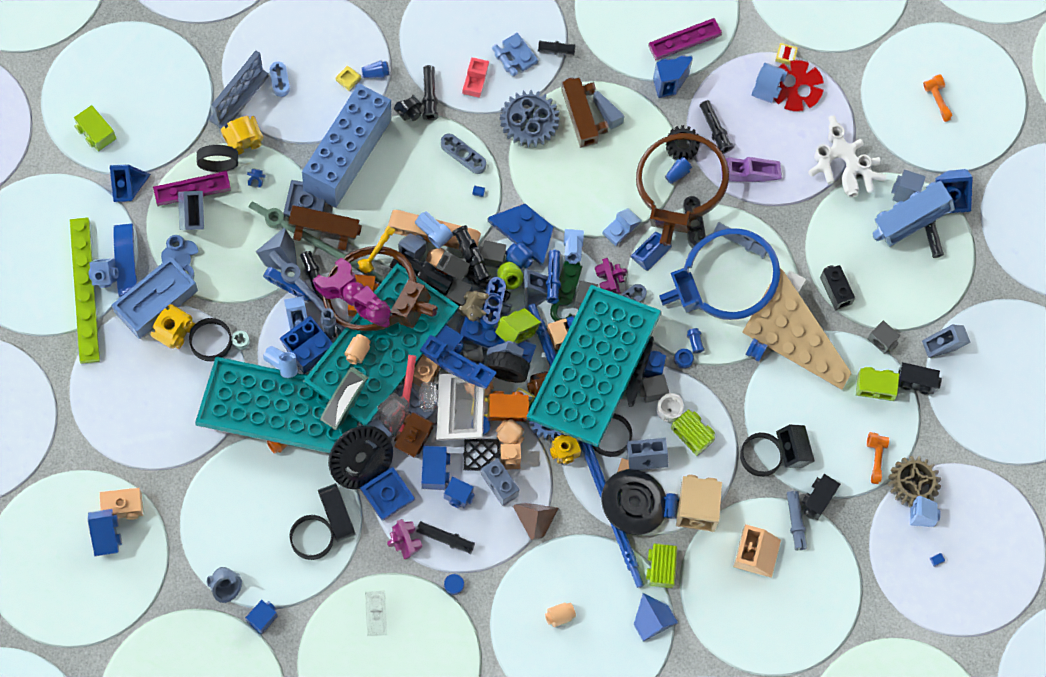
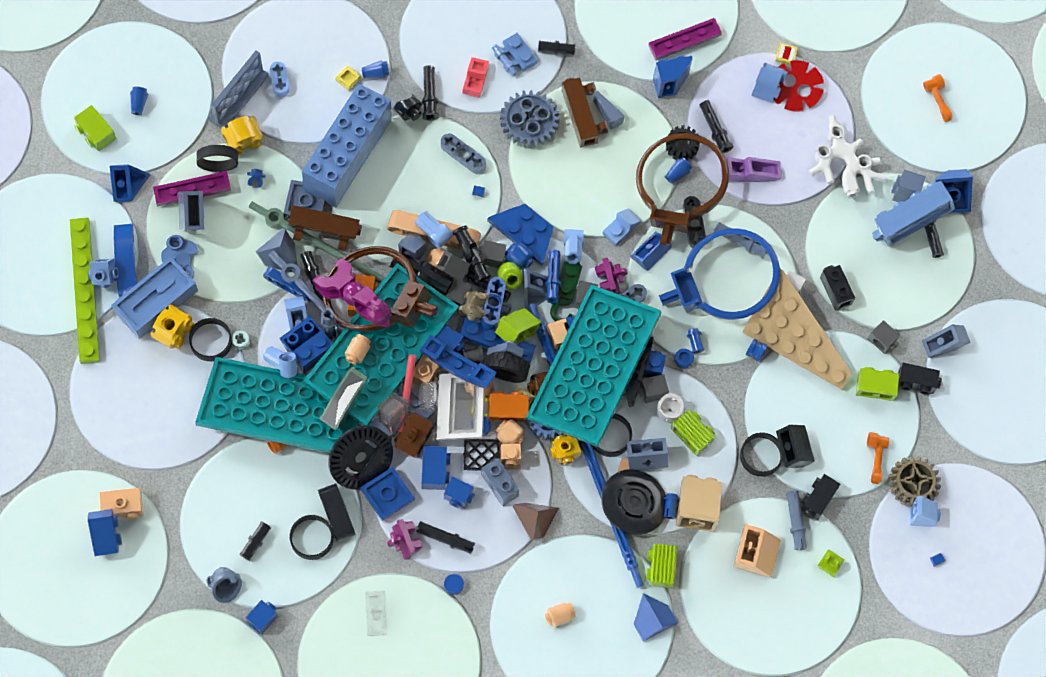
yellow piece [357,226,395,273] -> none
none -> blue cone [130,86,148,115]
none -> black pin [239,521,272,561]
none -> lime tile [817,549,845,577]

